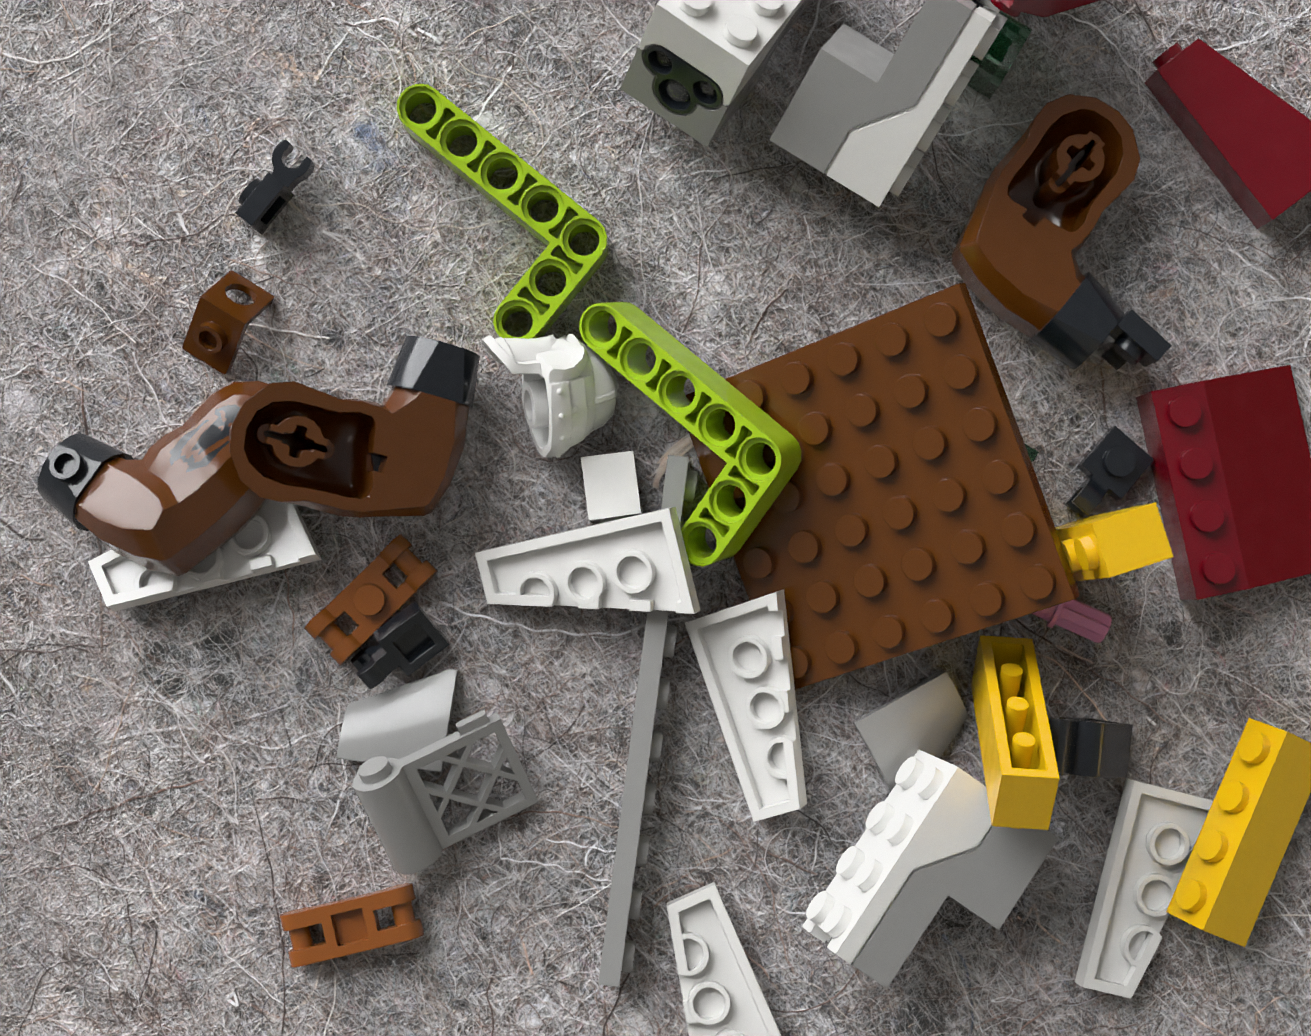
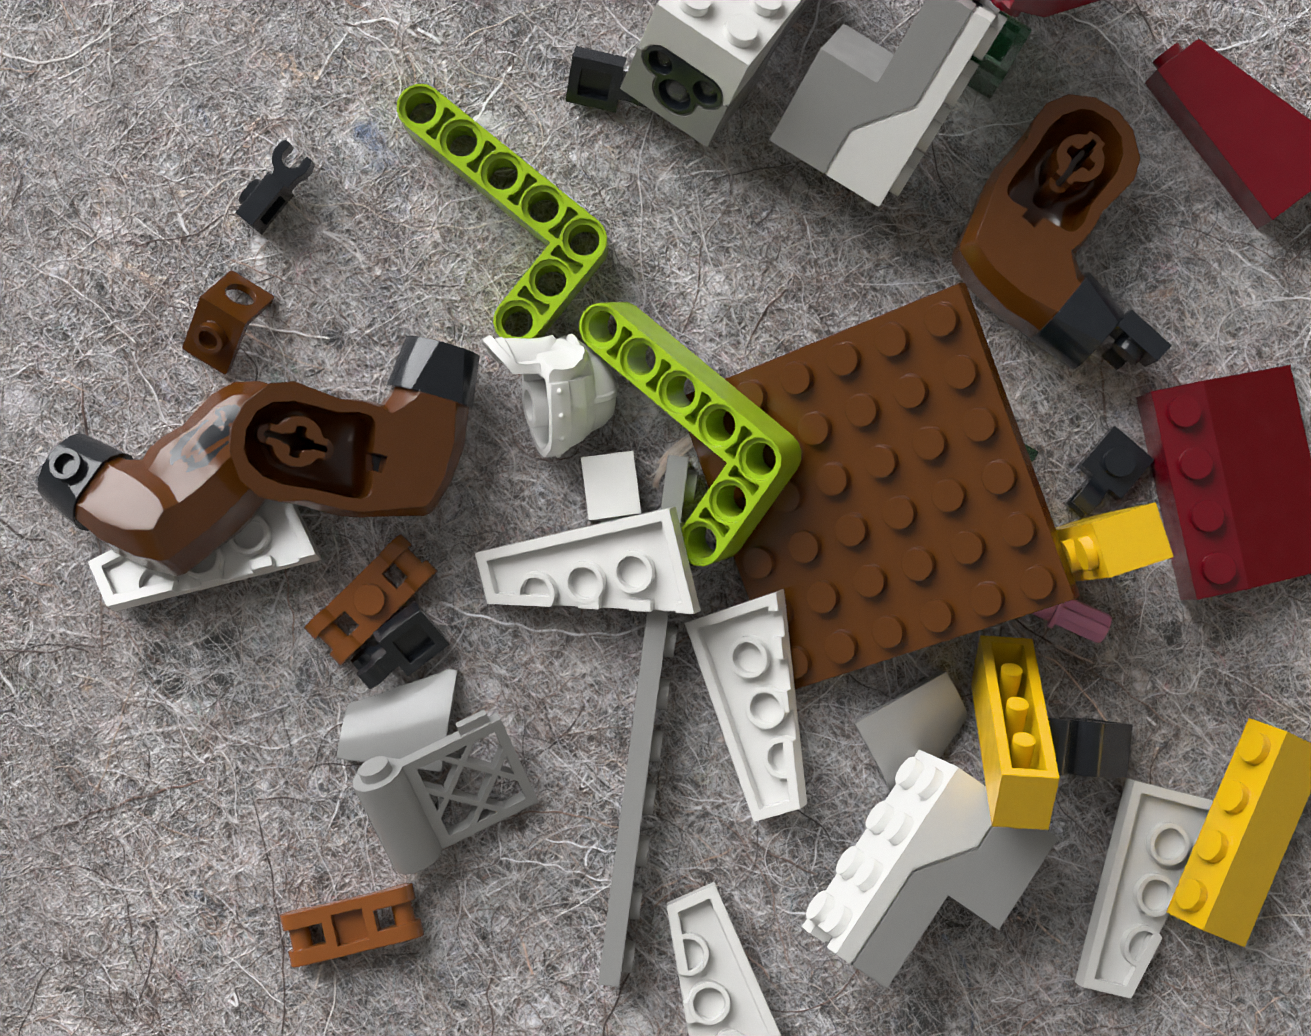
none -> black plate [565,46,648,113]

